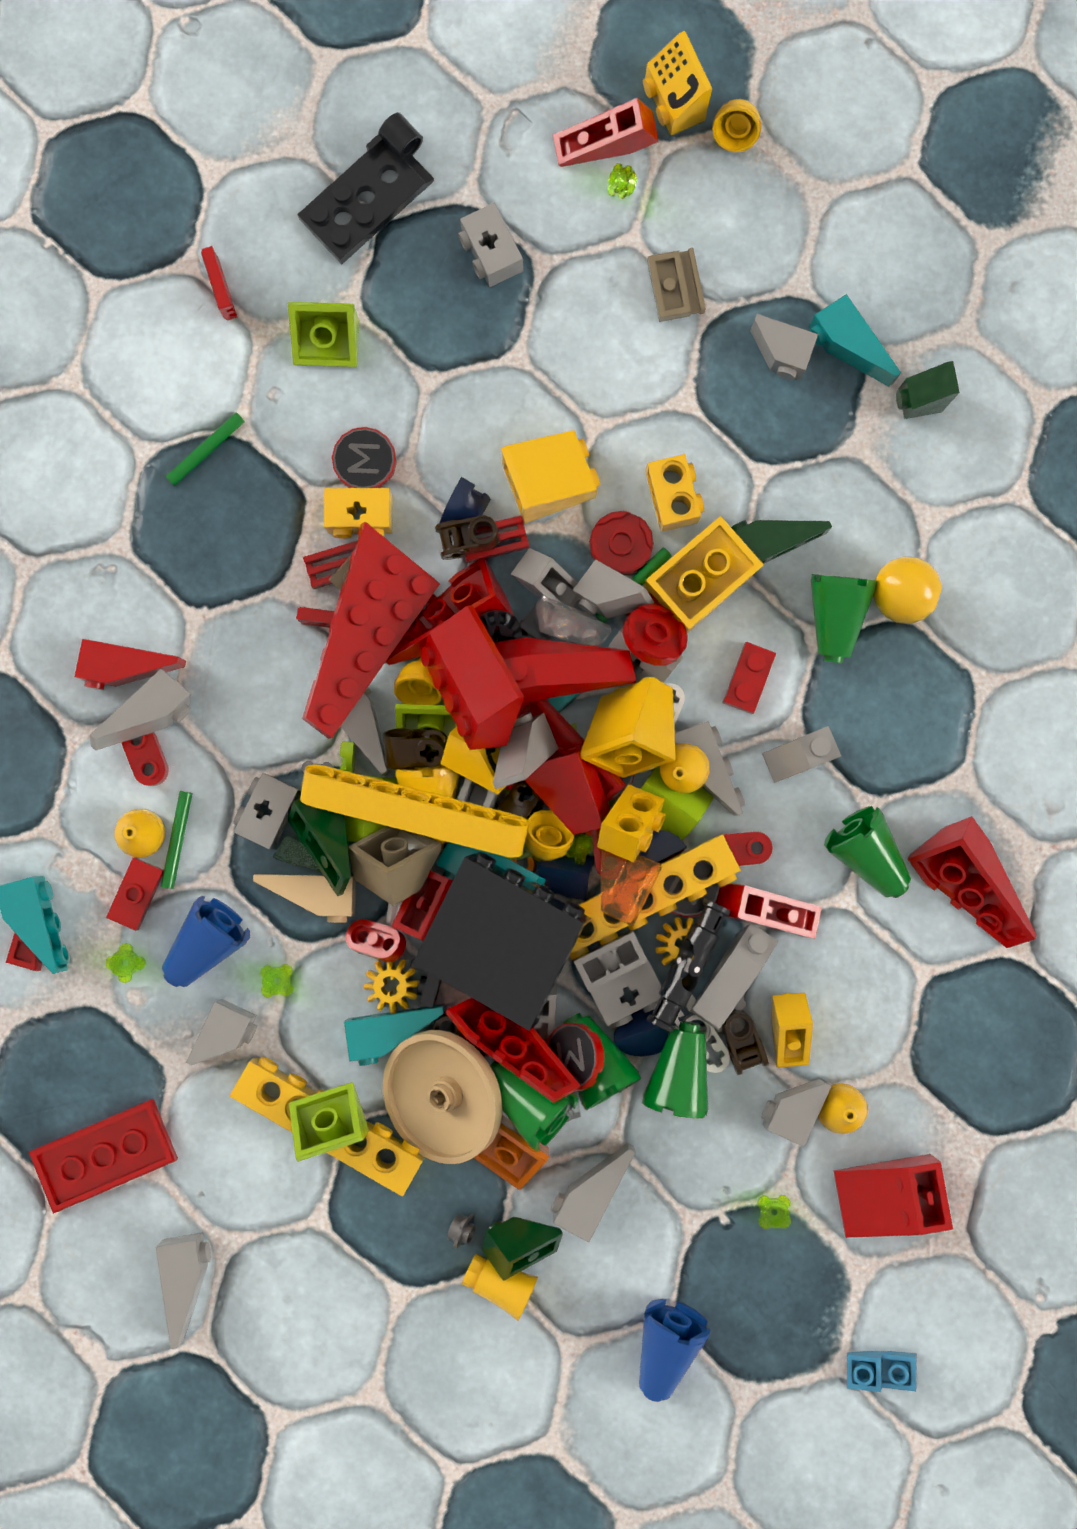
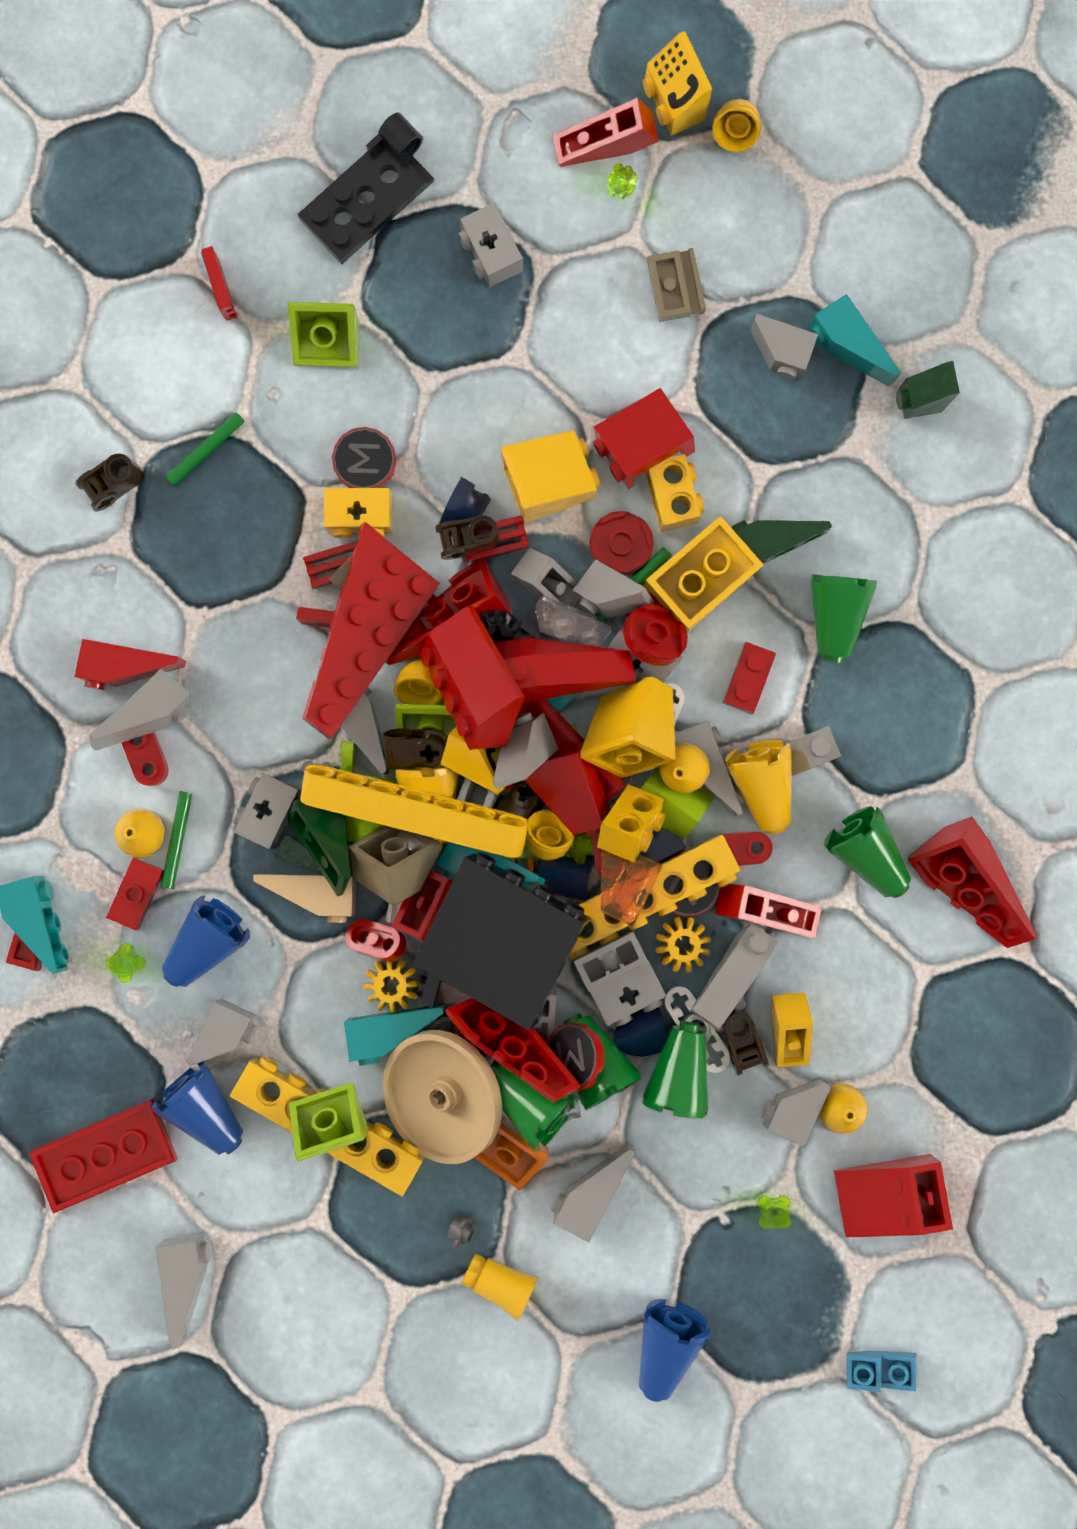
clear neon green plate [260,964,294,998] -> none
dark green slope [481,1217,563,1281] -> none
black piece [646,899,731,1033] -> none
yellow piece [873,556,942,624] -> none
none -> dark brown piece [75,453,142,512]
none -> blue cone [151,1062,243,1155]
none -> red panel [593,388,695,490]
none -> yellow cone [725,740,792,834]

